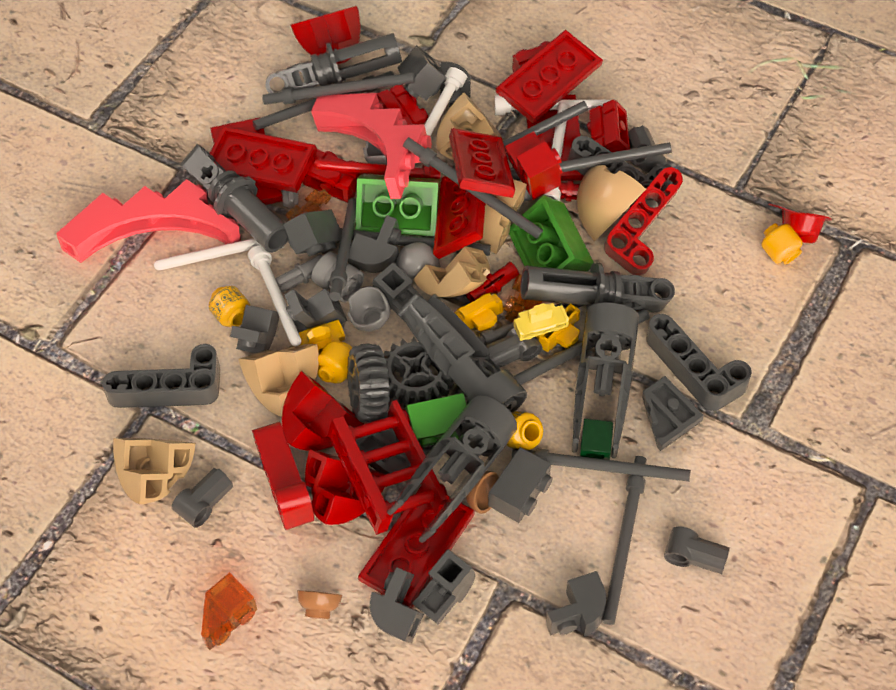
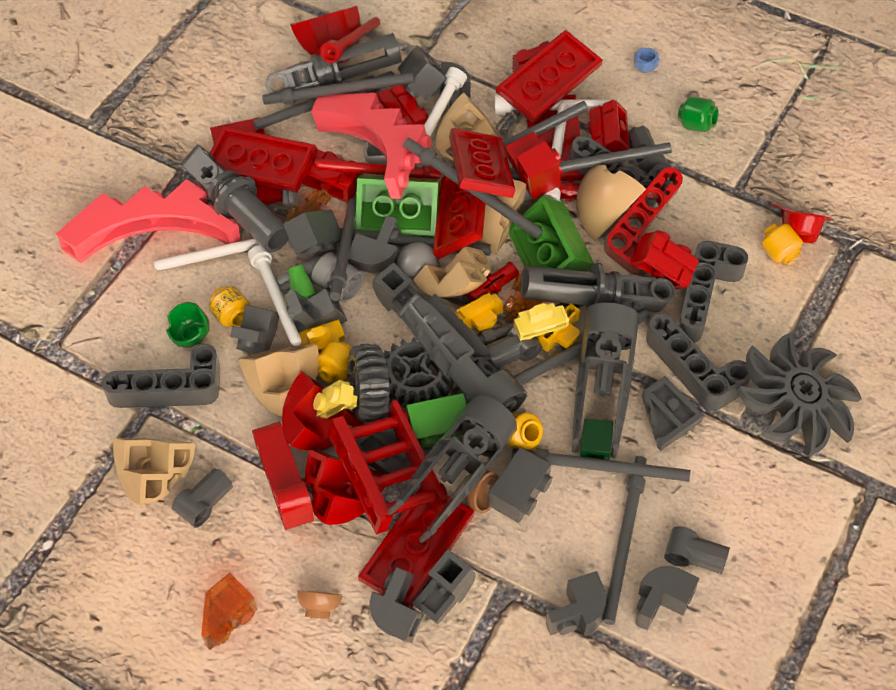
light grey hair [348,286,390,332] -> none
none -> green hair [166,302,209,348]
none -> bright green cone [288,265,317,300]
none -> light yellow piece [313,380,358,418]
none -> red piece [320,17,381,63]
none -> red brick [631,230,699,290]
none -> medium blue tile [634,48,659,72]
none -> dark grey brick [635,566,700,631]
none -> green head [678,96,719,132]
none -> dark grey beam [679,241,748,343]
none -> dark grey piece [737,333,862,457]

